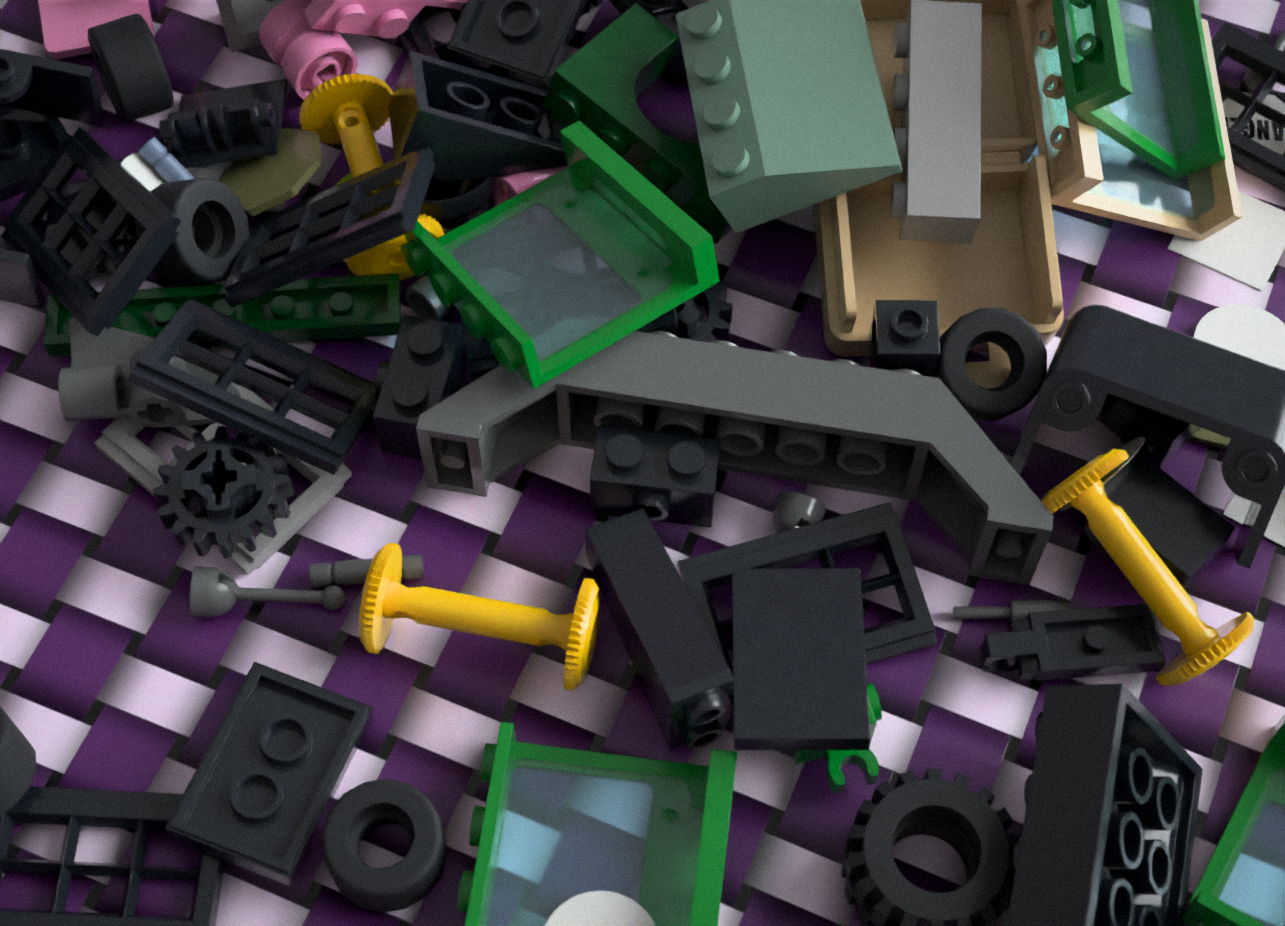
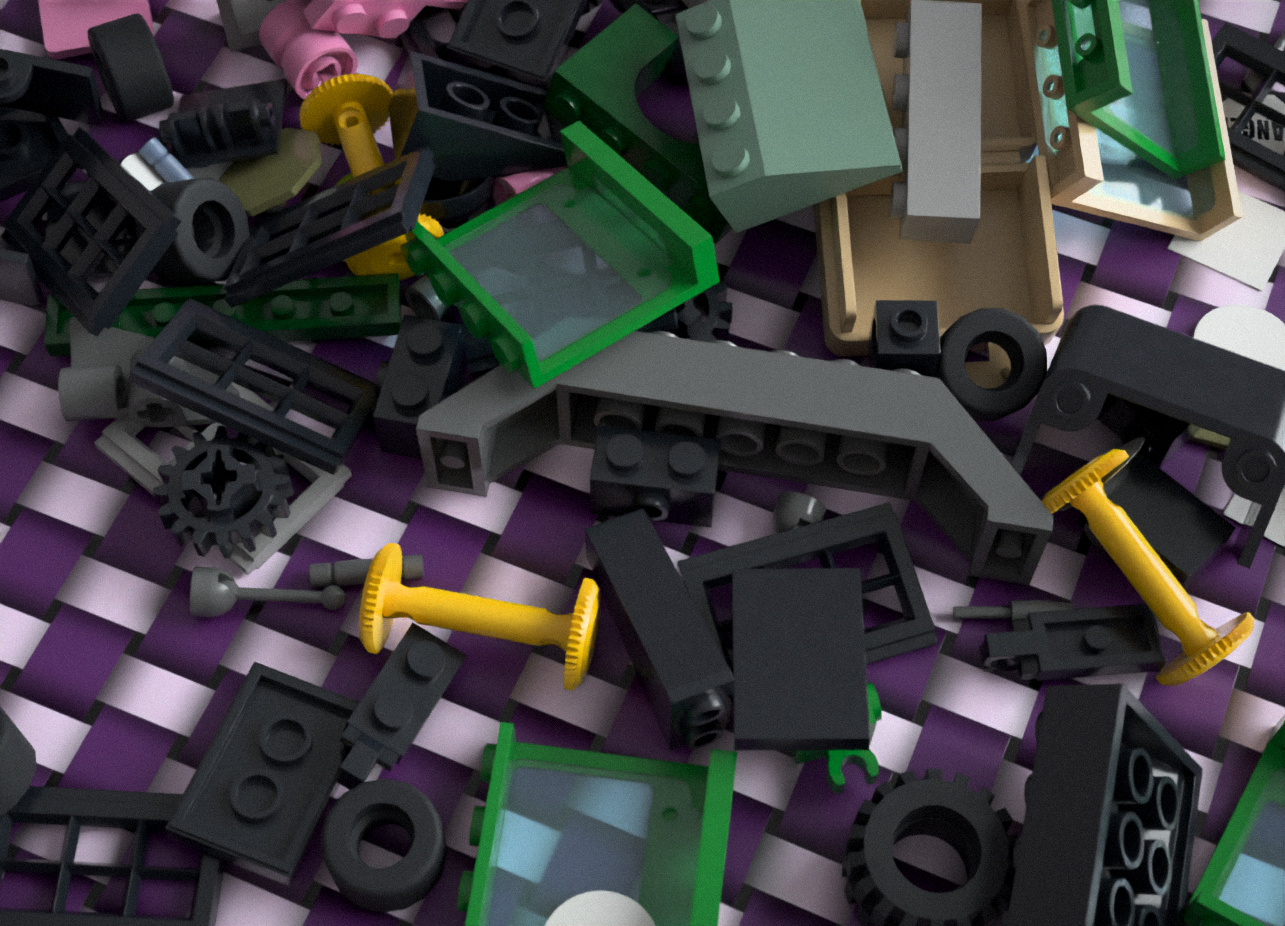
none -> black hinge [334,623,467,790]

